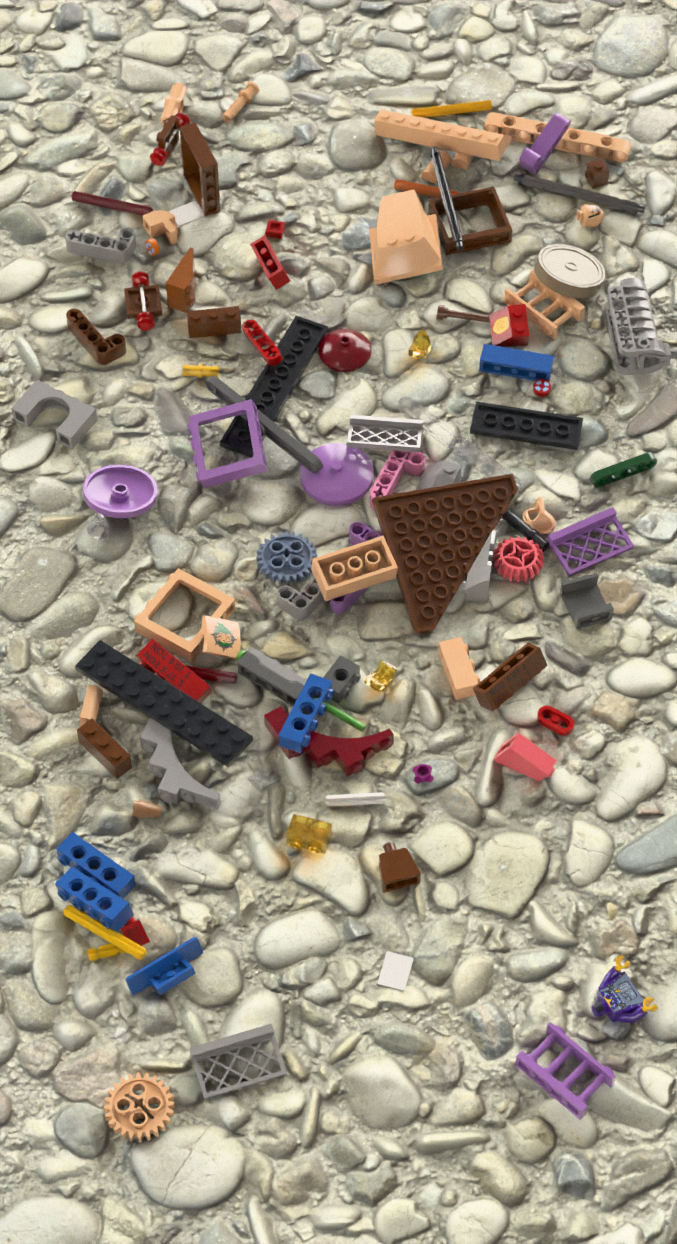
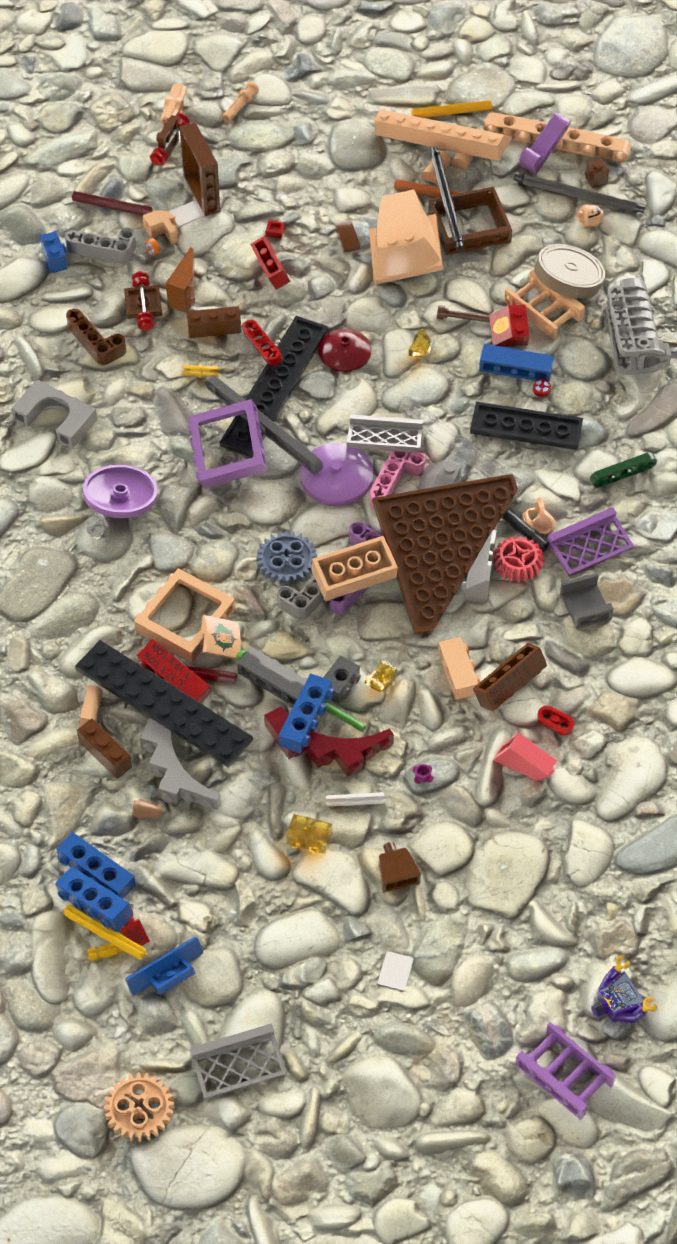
none -> blue brick [40,231,67,273]
none -> reddish brown slope [334,219,361,253]

